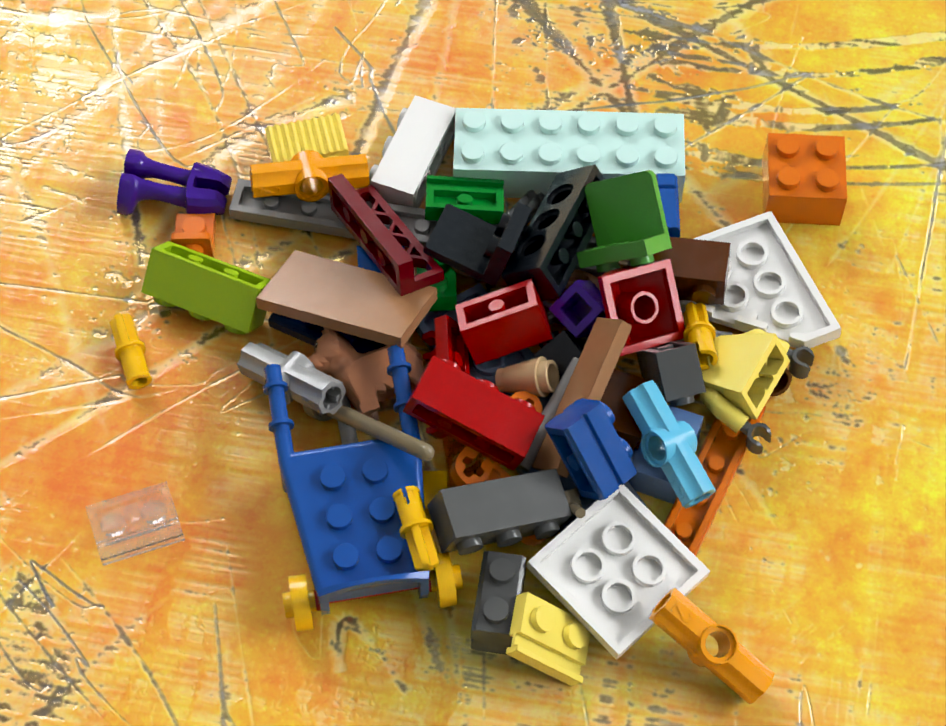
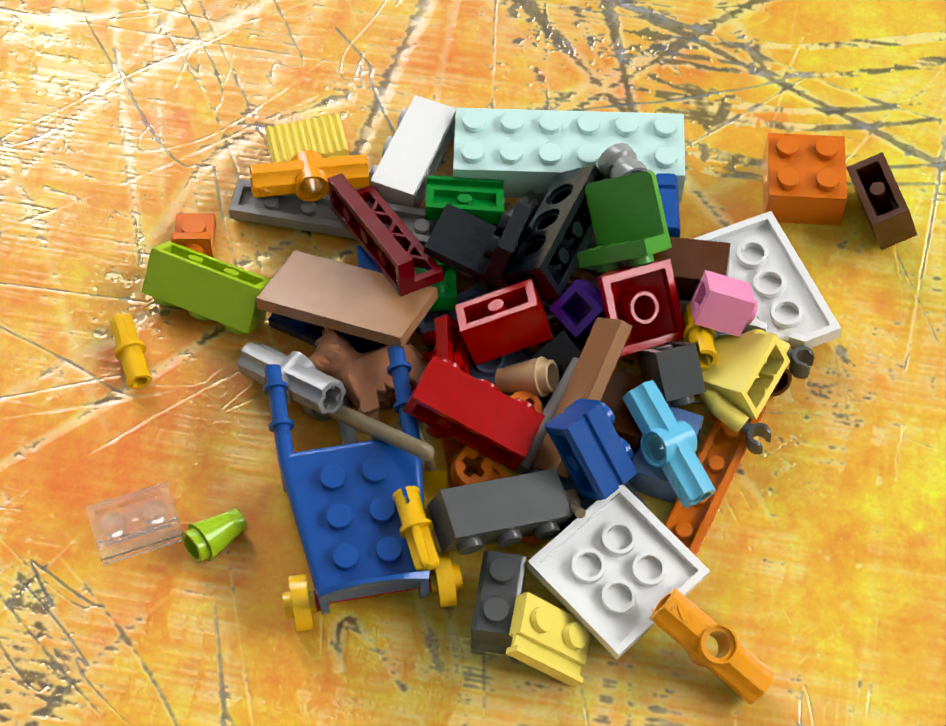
dark purple piece [117,148,232,216] -> none
none -> lime cone [182,508,247,563]
none -> light grey wheel [597,143,648,179]
none -> bright pink brick [690,270,758,337]
none -> reddish brown brick [846,152,917,250]

